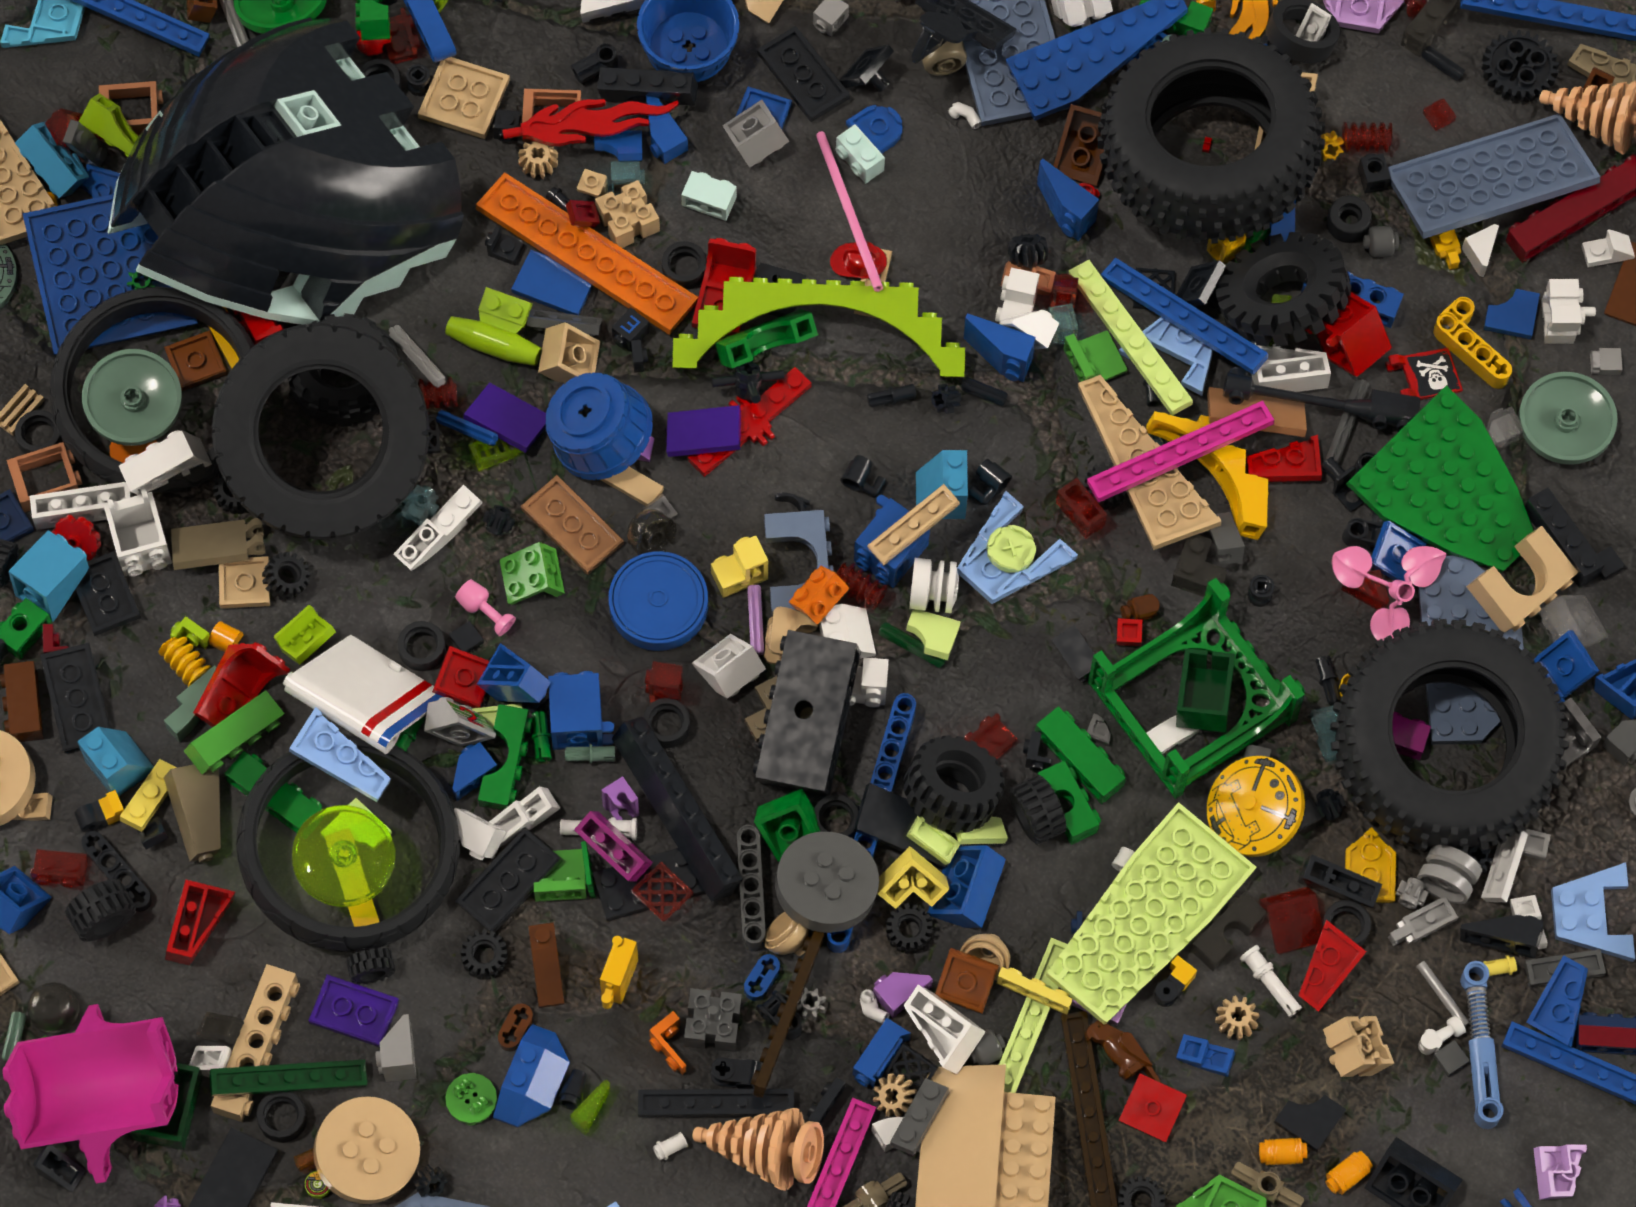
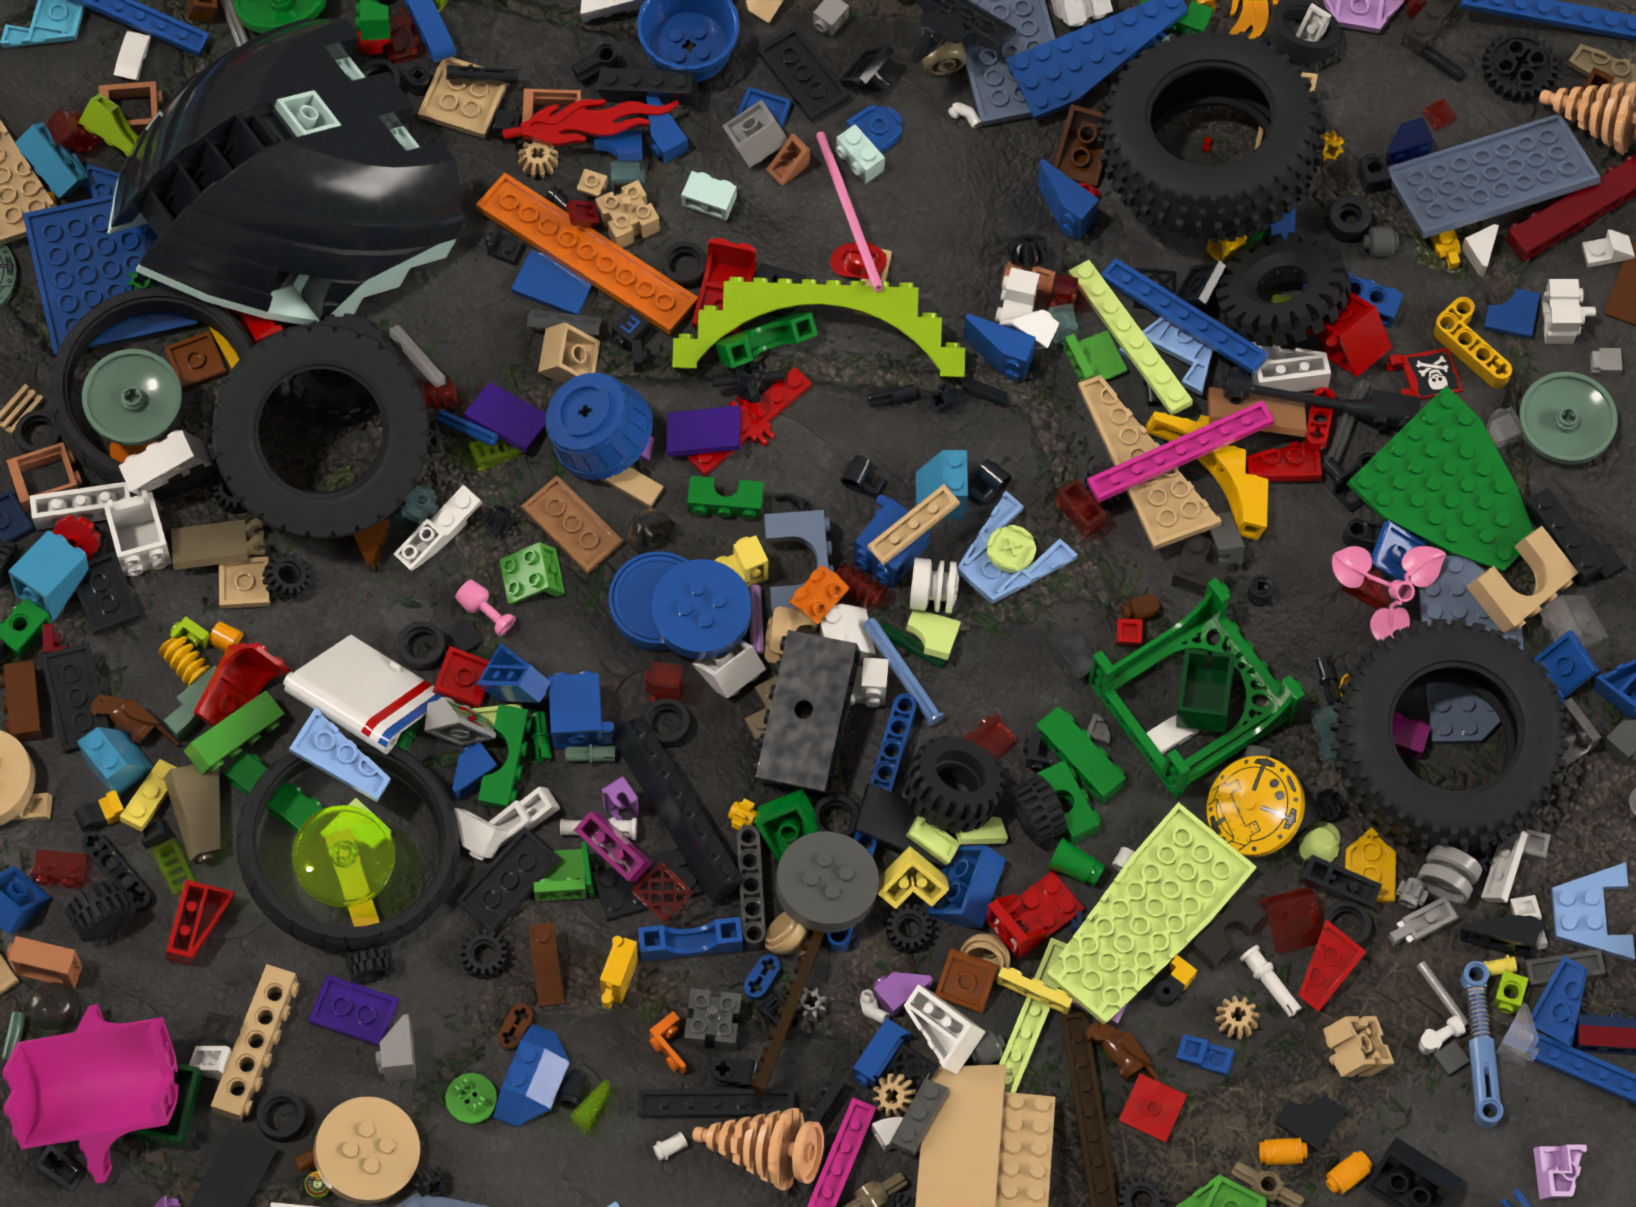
dark grey plate [63,120,108,168] -> none
dark green plate [209,1059,367,1097] -> none
lime bracket [274,605,336,665] -> none
lime plate [445,287,542,366] -> none
flat silver tile [643,494,678,519] -> none
clear red piece [1342,122,1392,153] -> none
none -> nougat window [6,936,82,989]
none -> reddish brown animal [90,694,180,747]
none -> white slope [114,31,151,81]
none -> clear neon green slope [151,838,195,895]
none -> reddish brown slope [353,519,390,573]
none -> black pin [446,64,518,84]
none -> blue arch [638,917,743,961]
none -> blue brick [651,559,751,659]
none -> green arch [687,476,764,520]
none -> yellow gear [727,798,757,830]
none -> nougat slope [766,134,810,186]
none -> medium blue axle [863,618,944,726]
none -> red bracket [986,870,1085,959]
none -> green plant [1046,837,1105,887]
none -> yellowish green hat [1298,821,1340,862]
none -> red beam [1305,387,1335,451]
none -> clear blue slope [1385,117,1433,165]
none -> lime brick [1492,971,1529,1014]
none -> clear slope [1496,1003,1540,1068]

